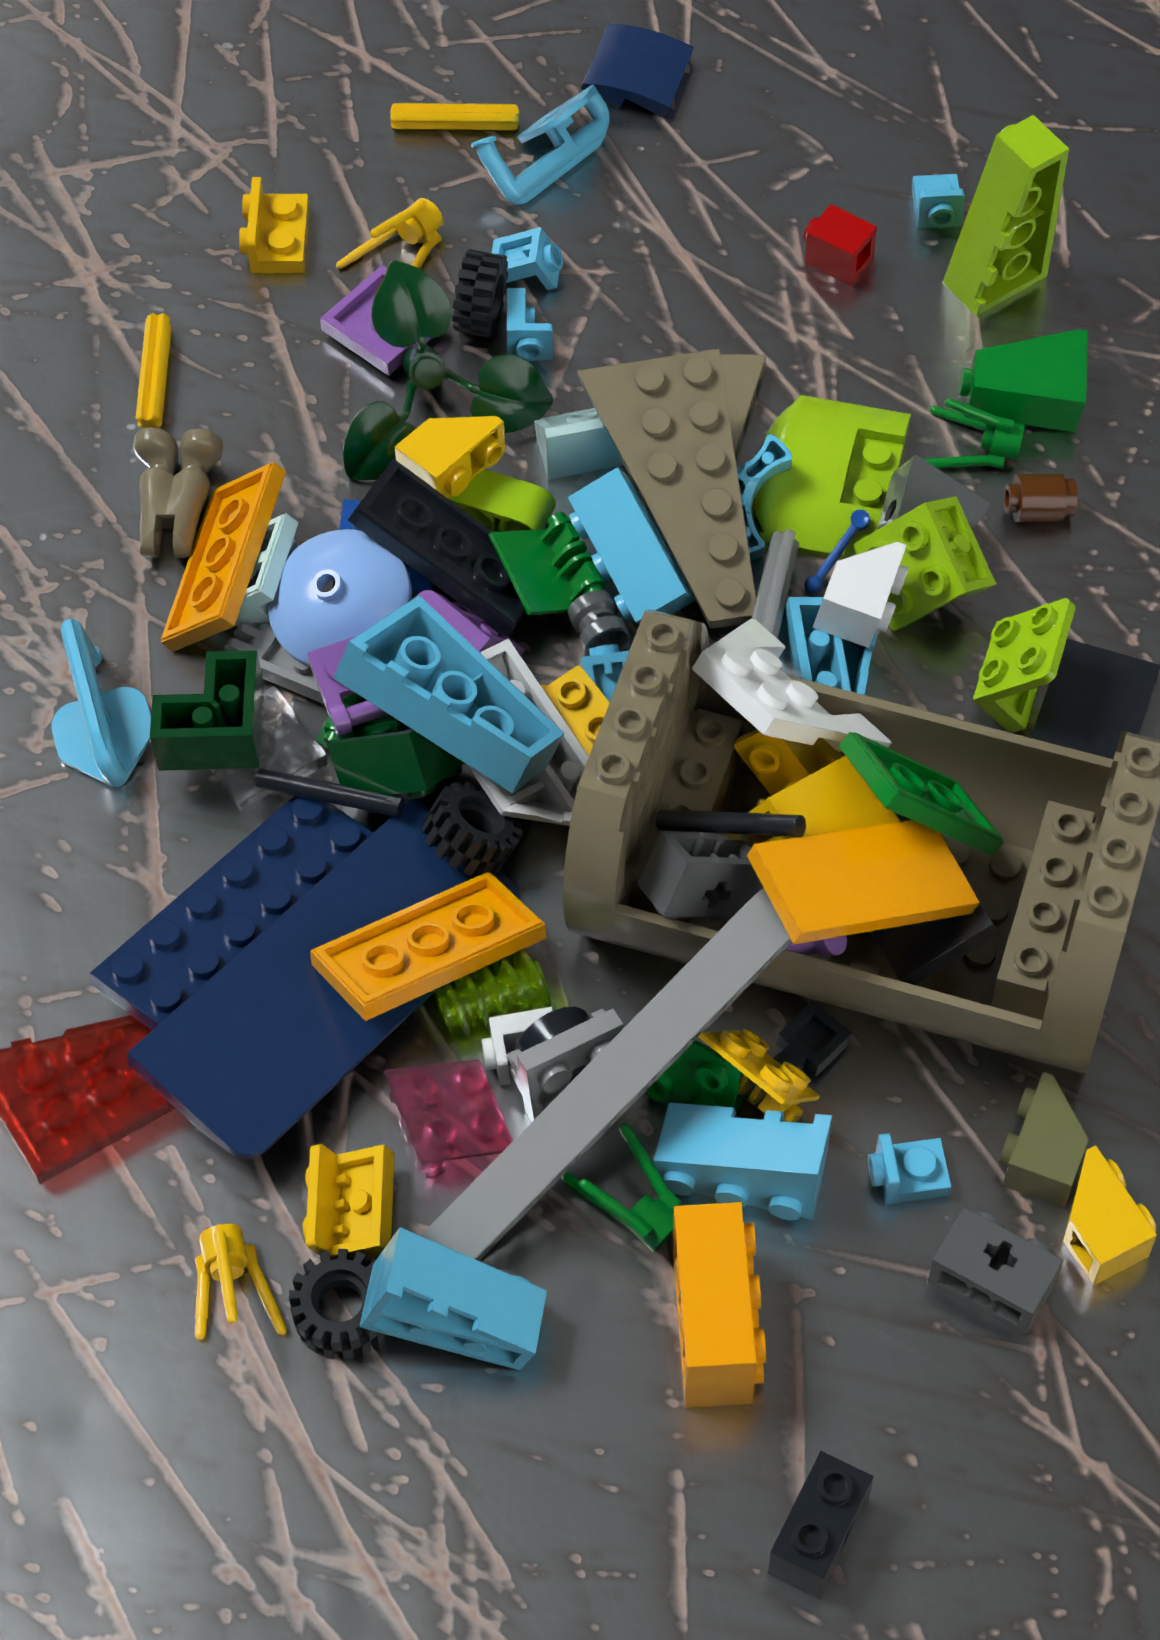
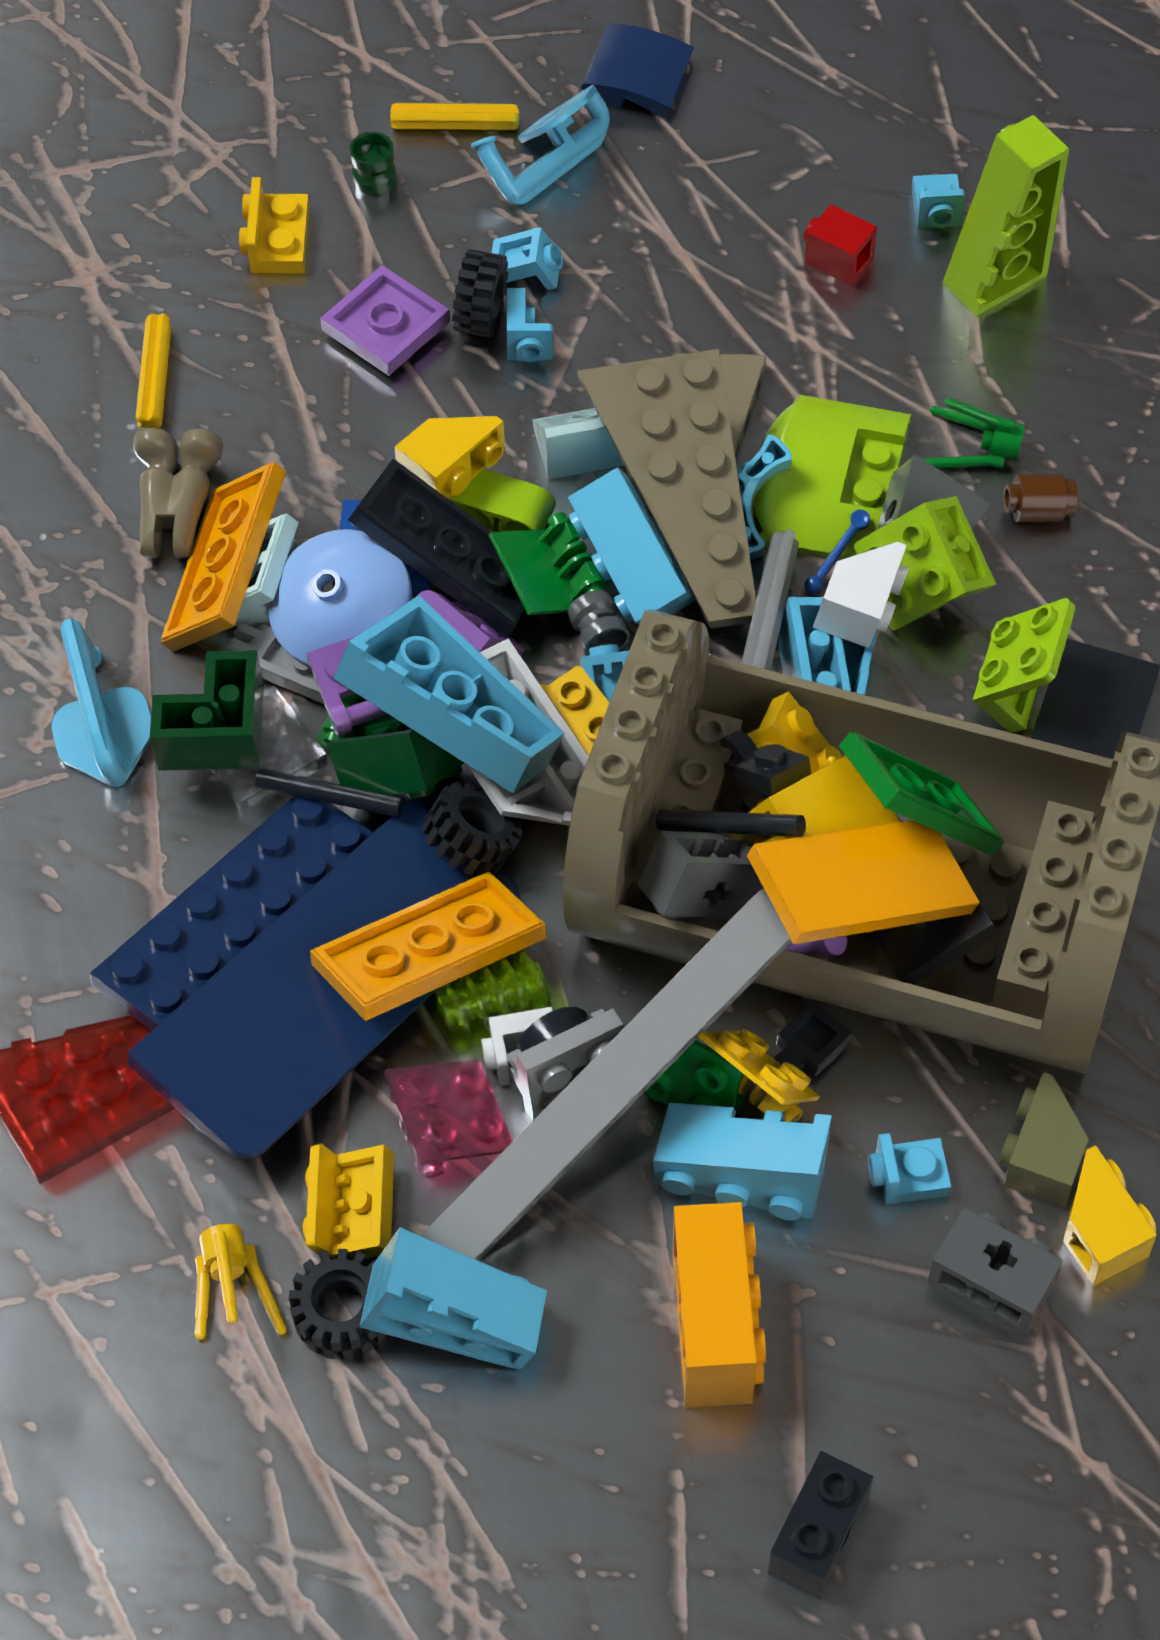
yellow plant [336,198,443,269] -> none
dark green plant [342,260,553,480] -> none
green plant [562,1123,682,1252] -> none
white wing [692,619,892,752] -> none
green slope [958,329,1088,432] -> none
none -> dark green wheel [349,132,396,195]
none -> black plate [719,731,812,796]

